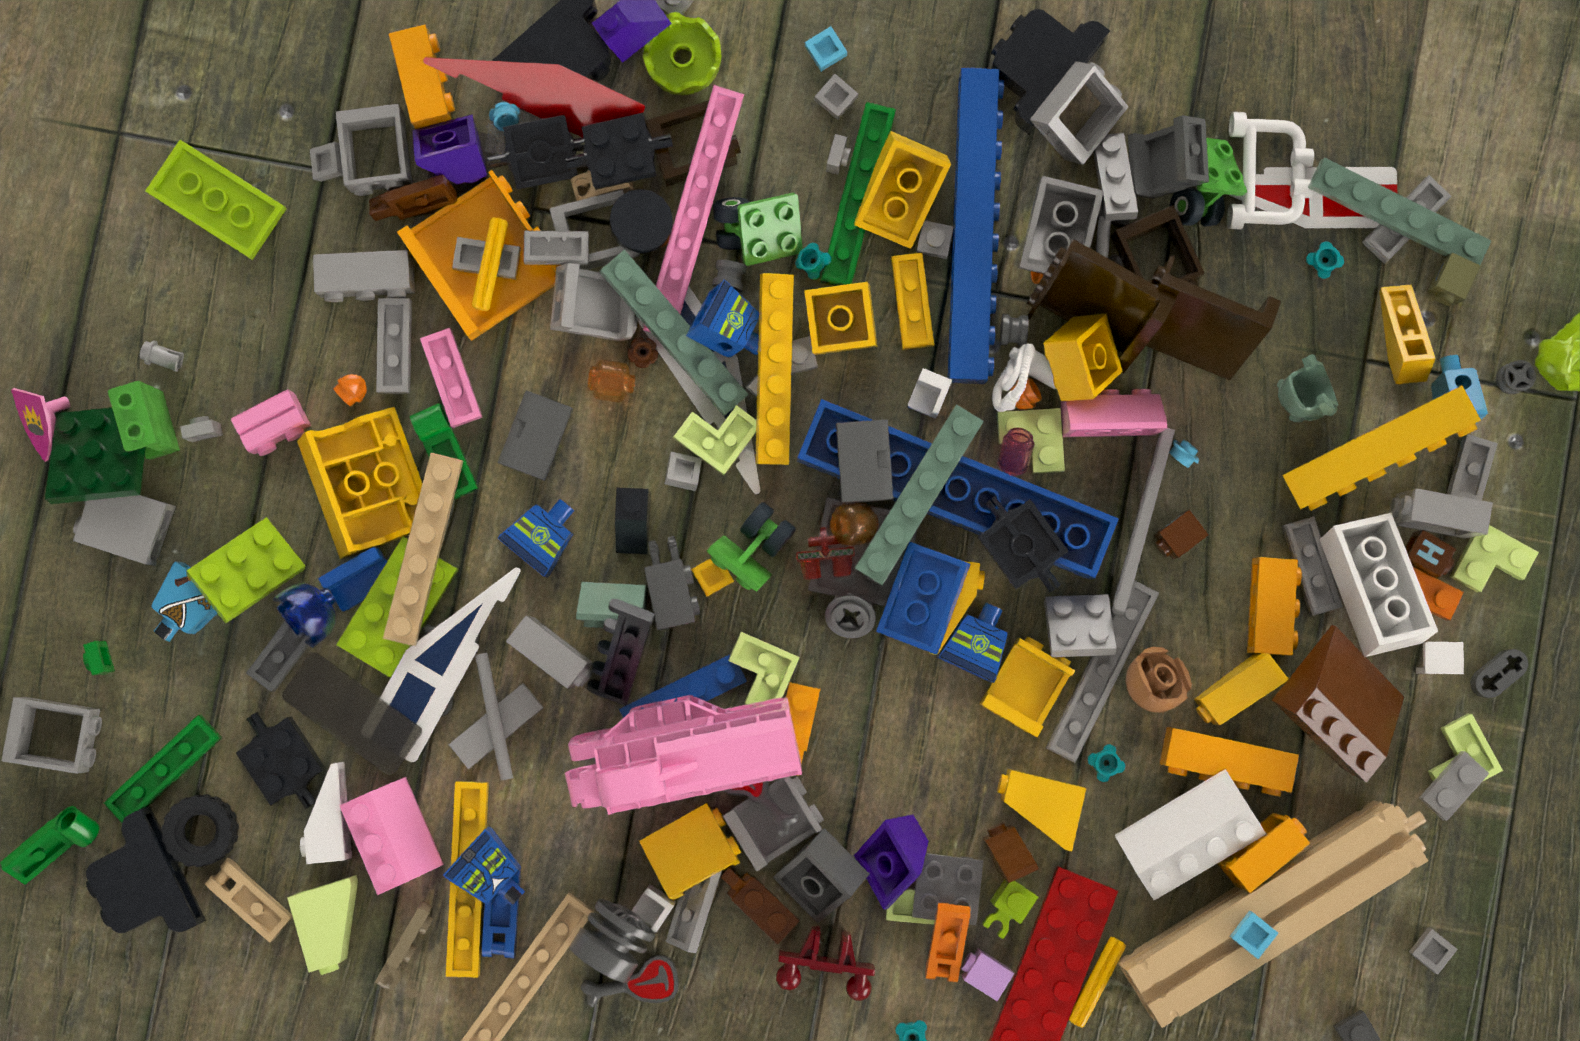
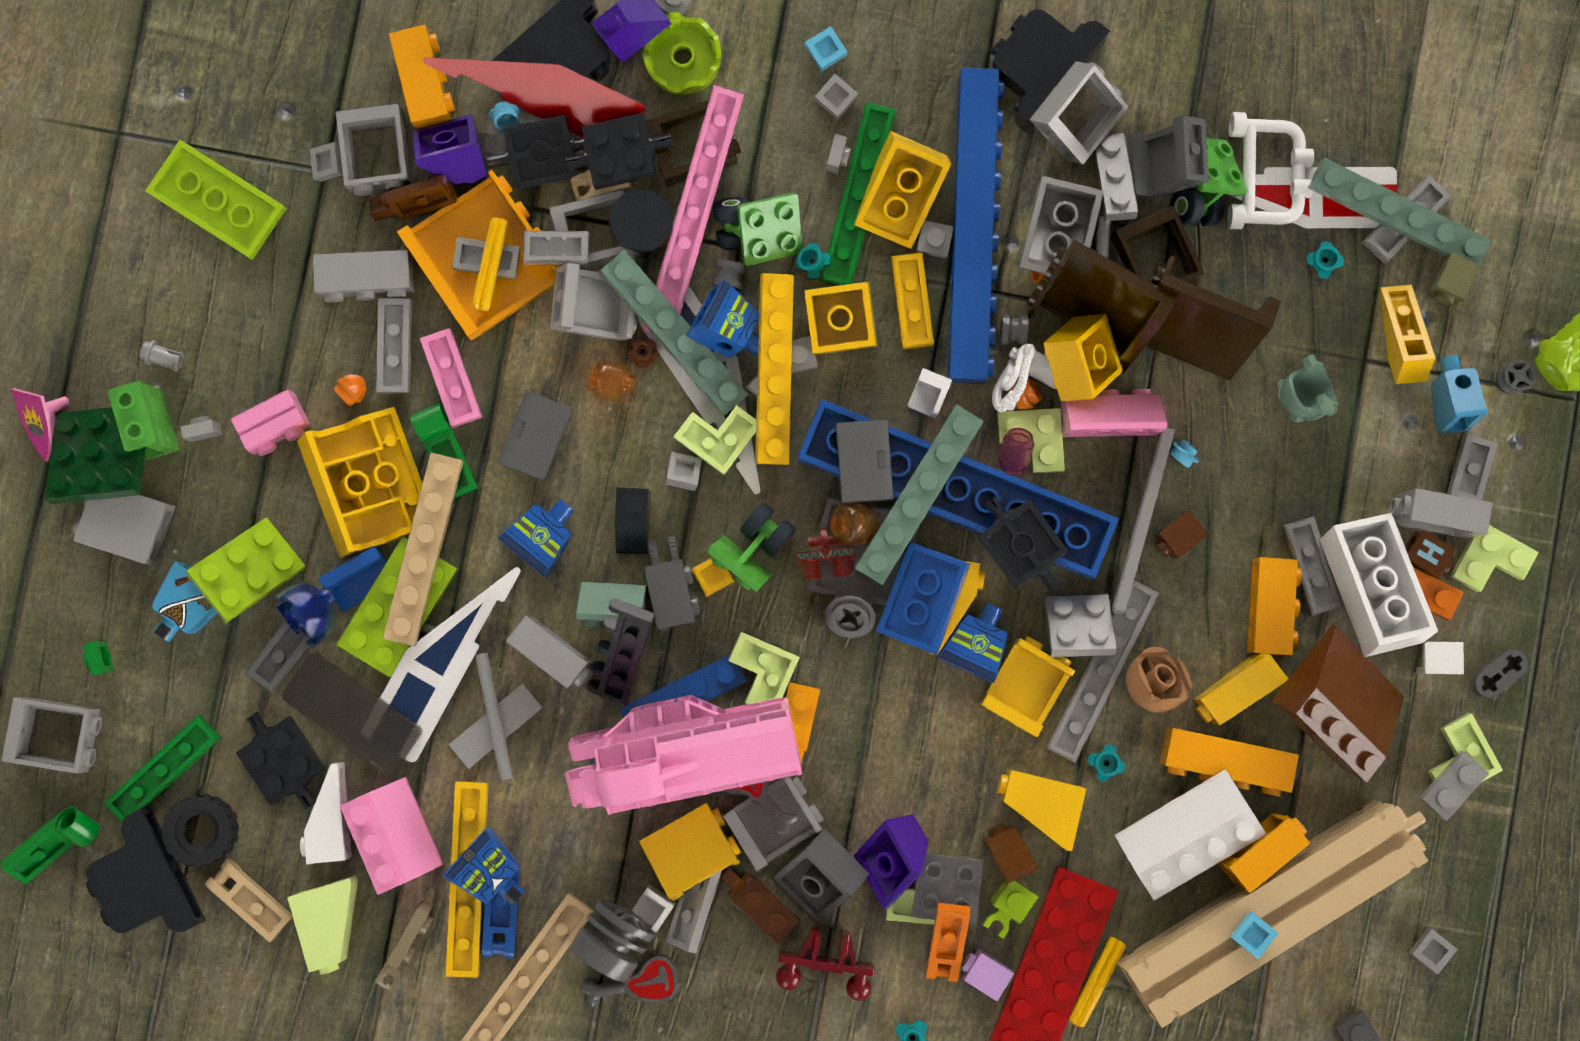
yellow brick [1283,385,1481,511] -> none

